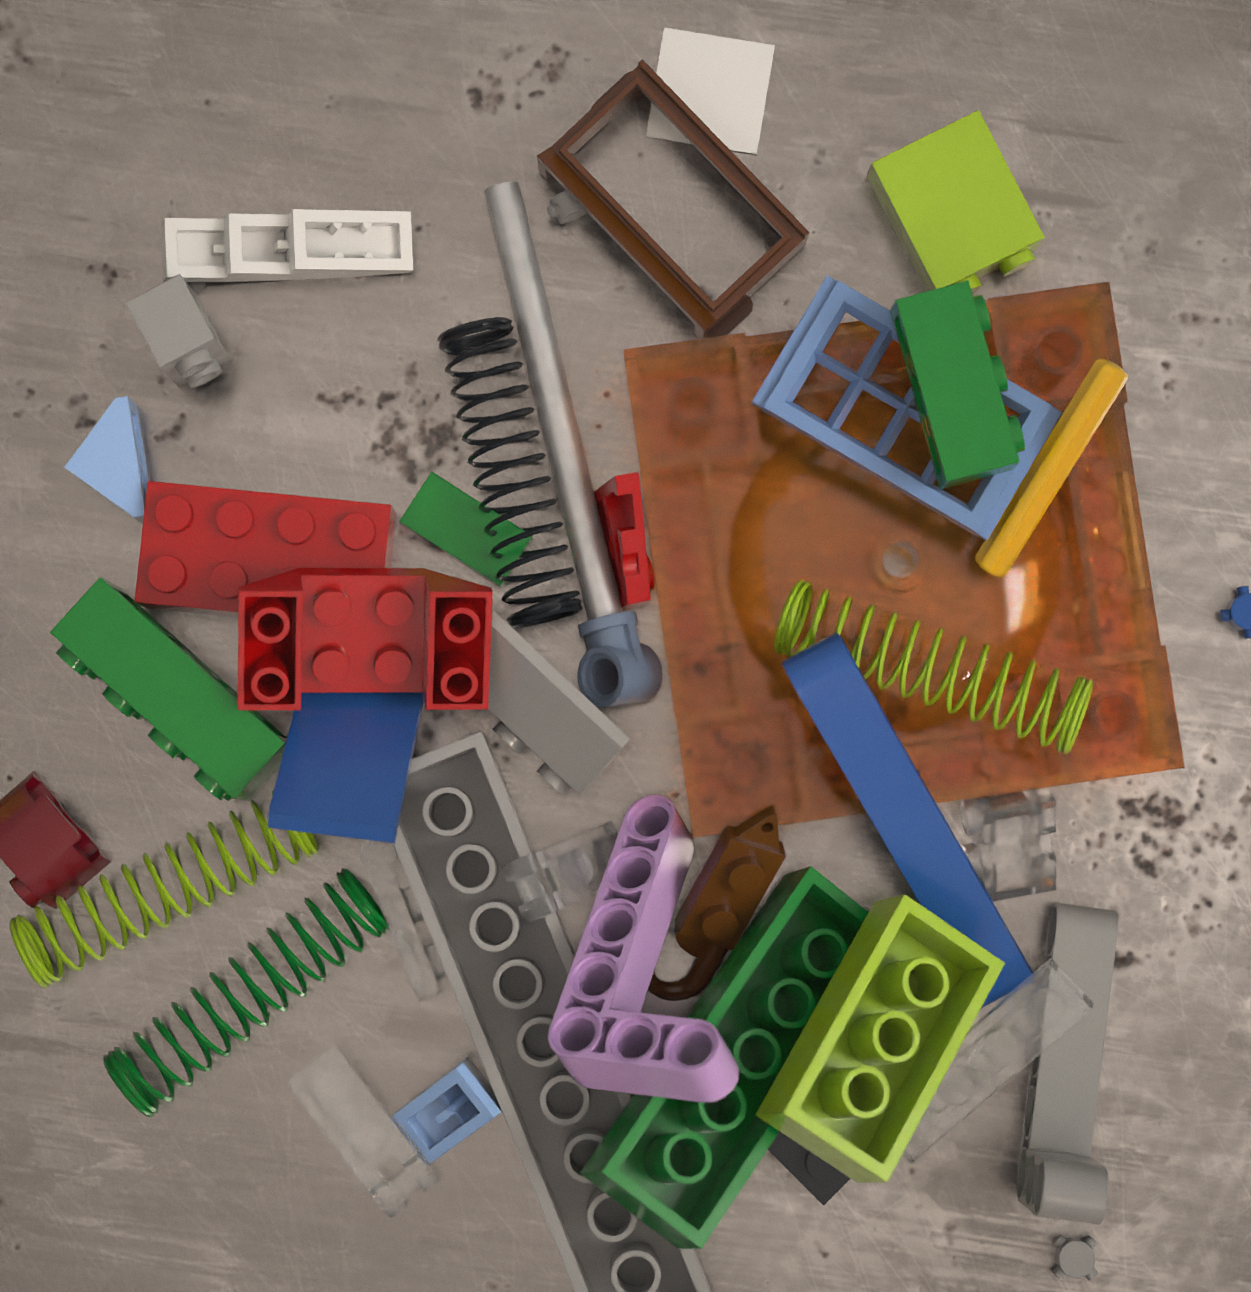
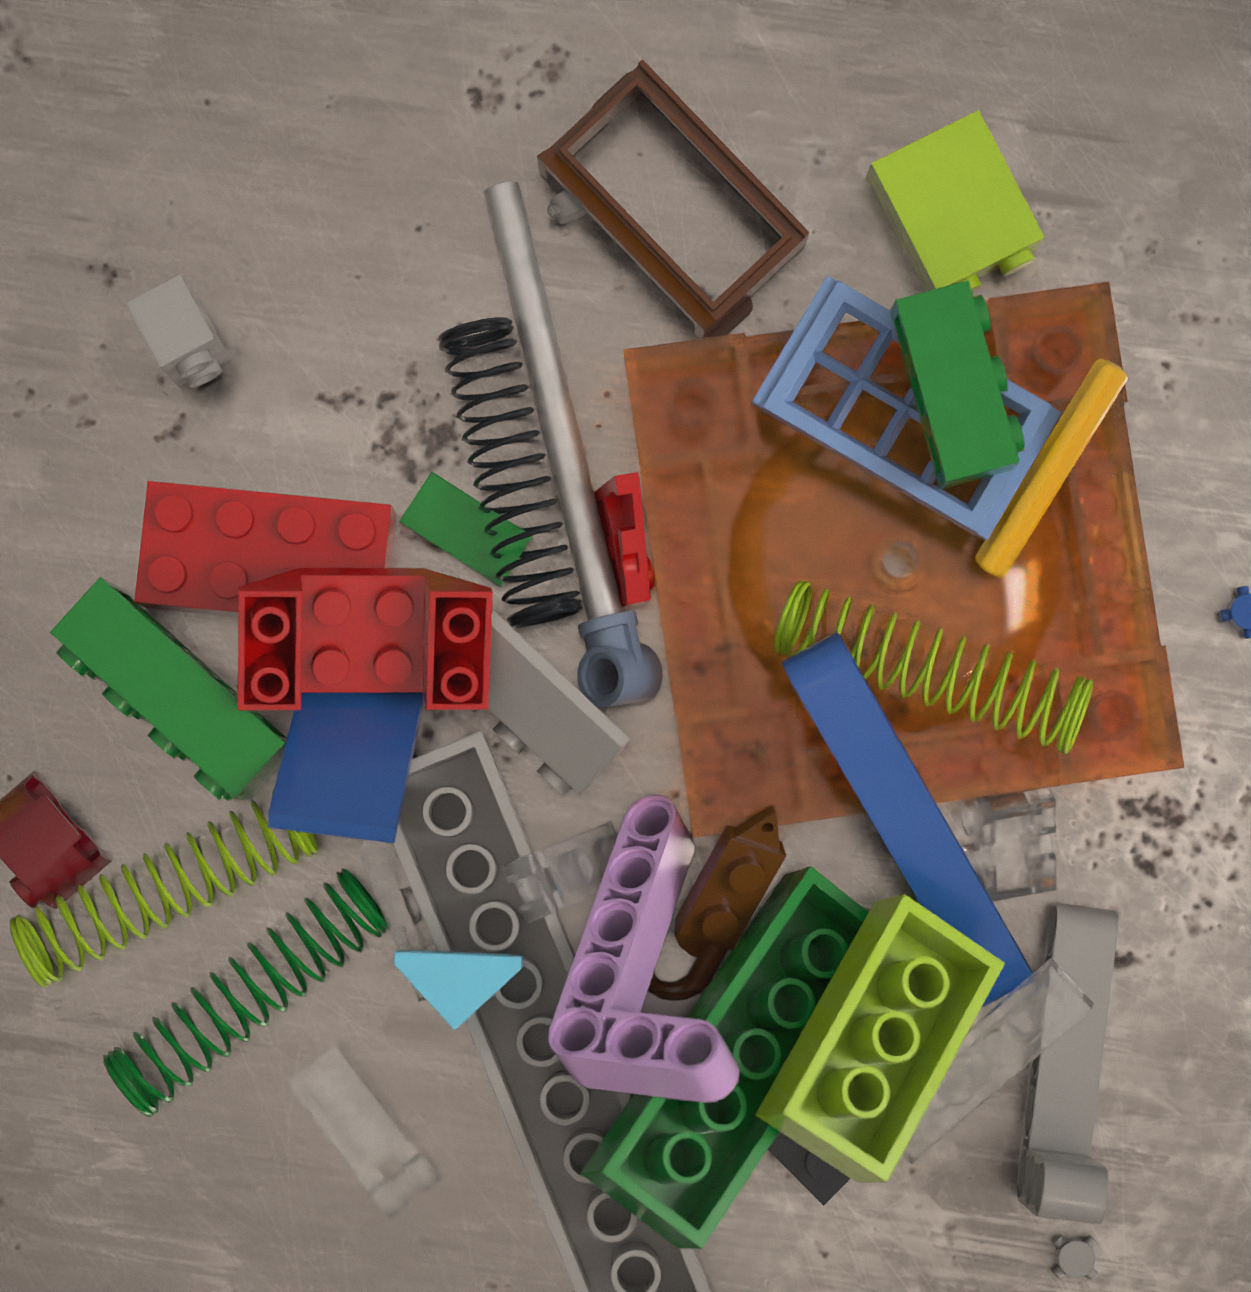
light blue slope [64,396,149,524] -> none
white slope [161,209,413,282] -> none
light blue slope [393,1056,502,1164] -> none
white sticker [646,27,775,155] -> none
none -> medium azure slope [394,949,523,1031]

